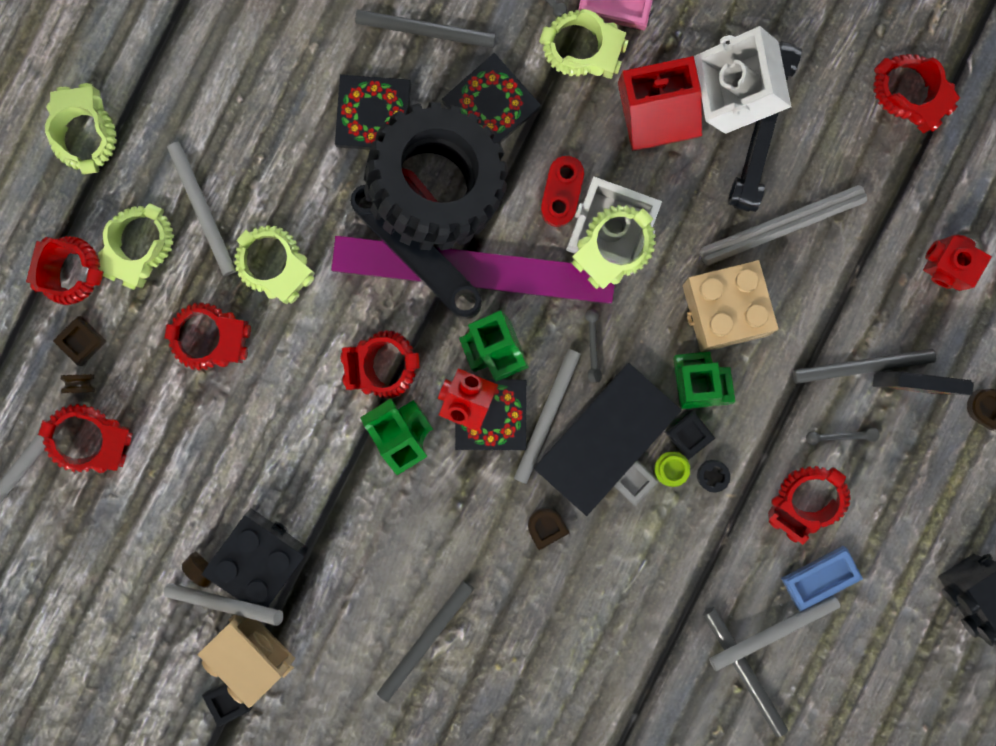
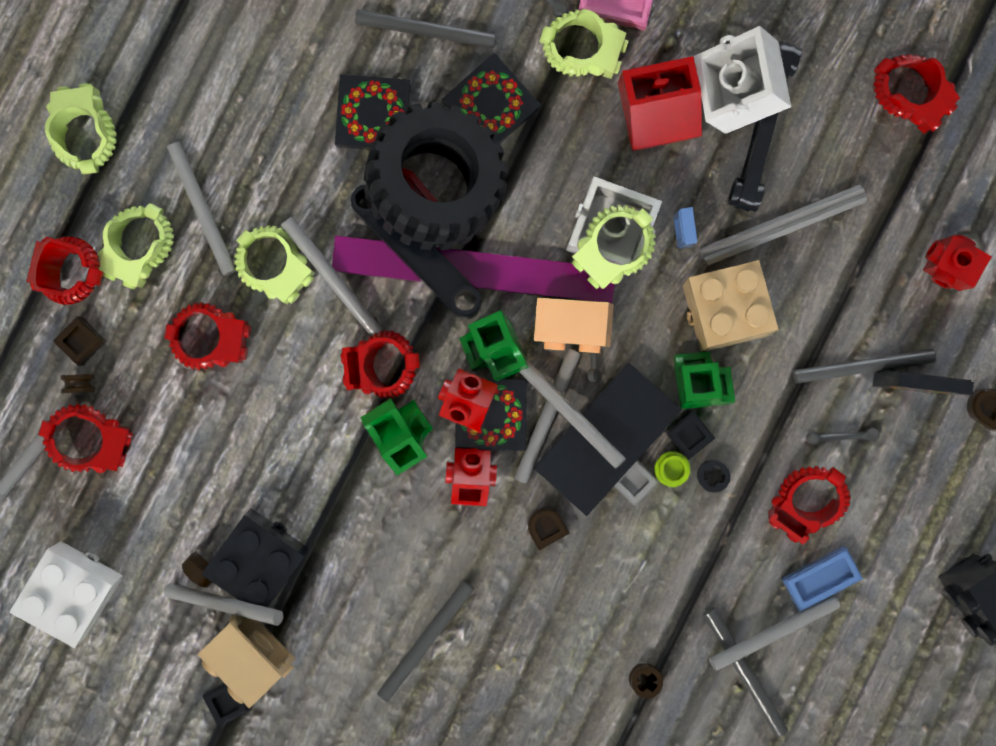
red plate [541,156,584,227] -> none
none -> white brick [9,541,123,648]
none -> light grey bar [281,217,382,337]
none -> red brick [445,448,497,506]
none -> light grey bar [520,359,626,469]
none -> light nougat brick [534,298,614,353]
none -> dark brown bush [629,663,663,699]
none -> medium blue tile [673,207,698,249]

